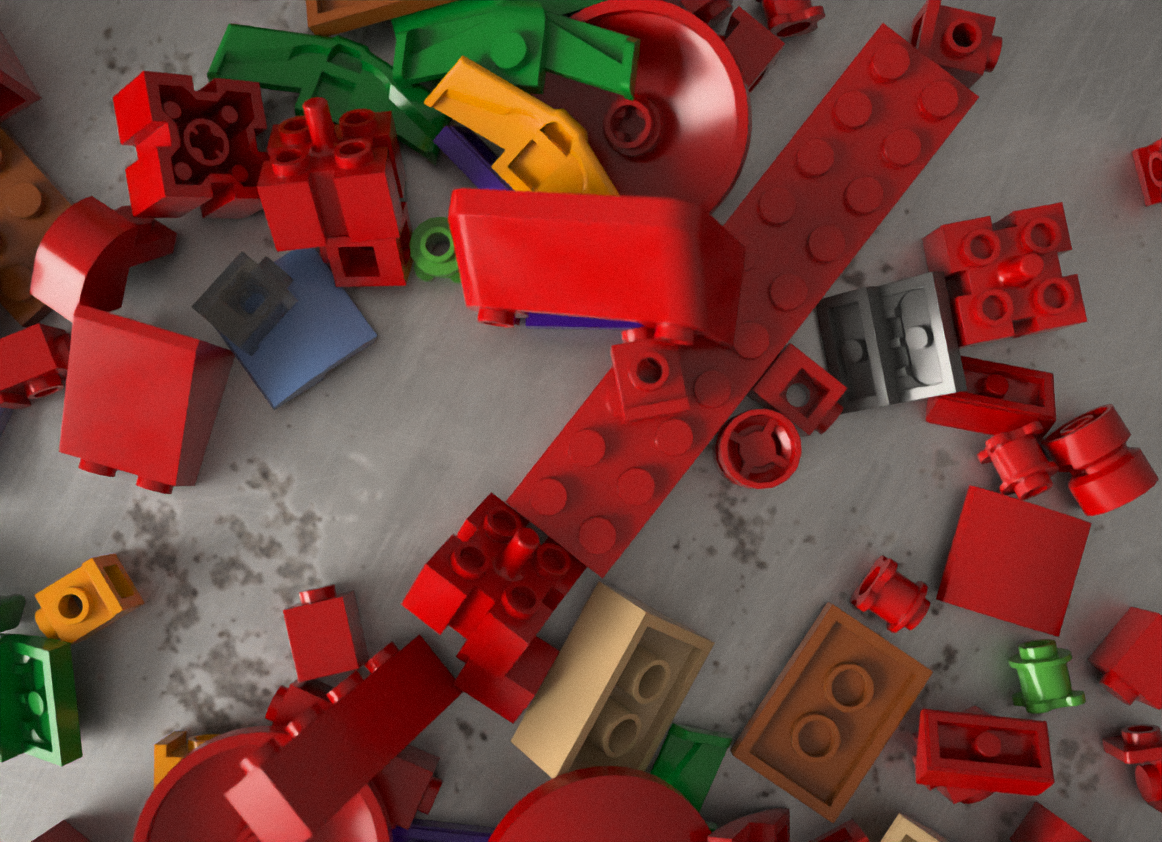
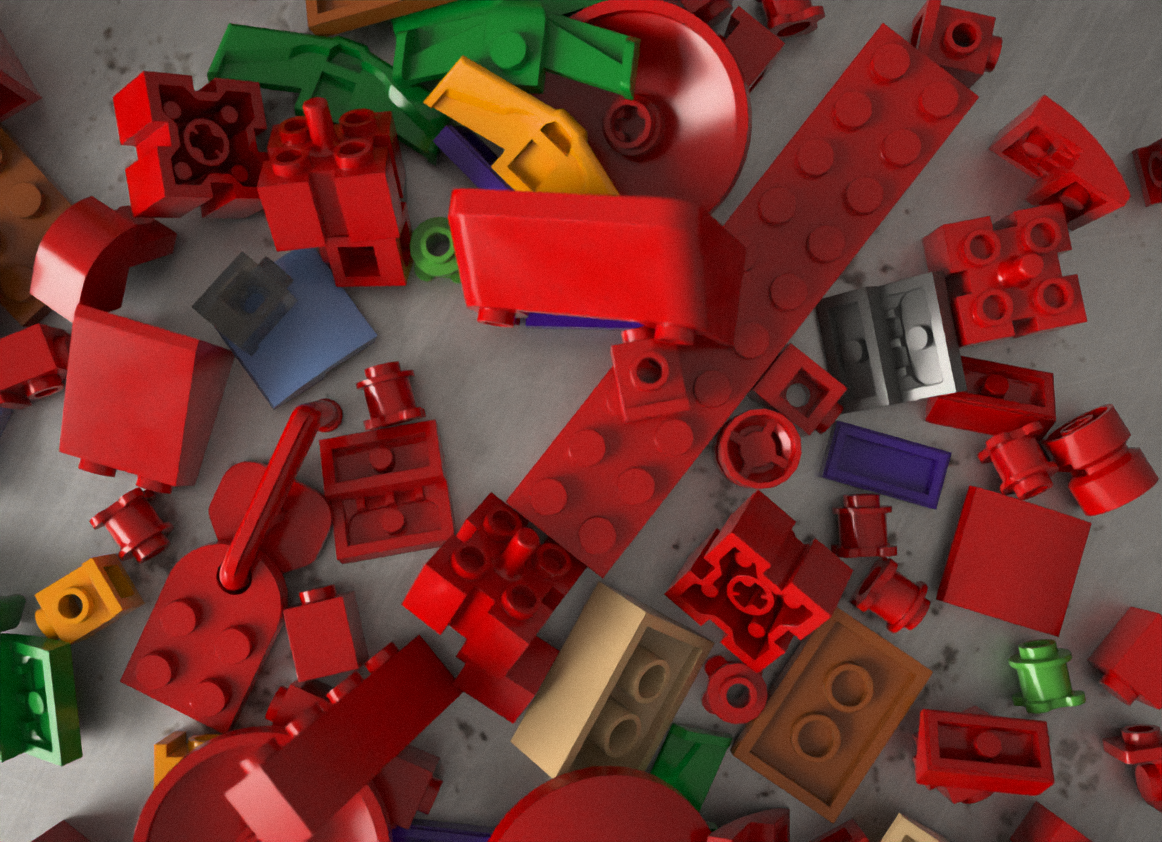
none -> red brick [89,487,174,564]
none -> red plate [120,398,343,734]
none -> red slope [319,419,457,564]
none -> red brick [356,361,426,431]
none -> red brick [664,489,854,674]
none -> red brick [701,654,768,724]
none -> dark purple tile [818,420,952,510]
none -> red brick [831,494,897,558]
none -> red slope [988,94,1131,231]

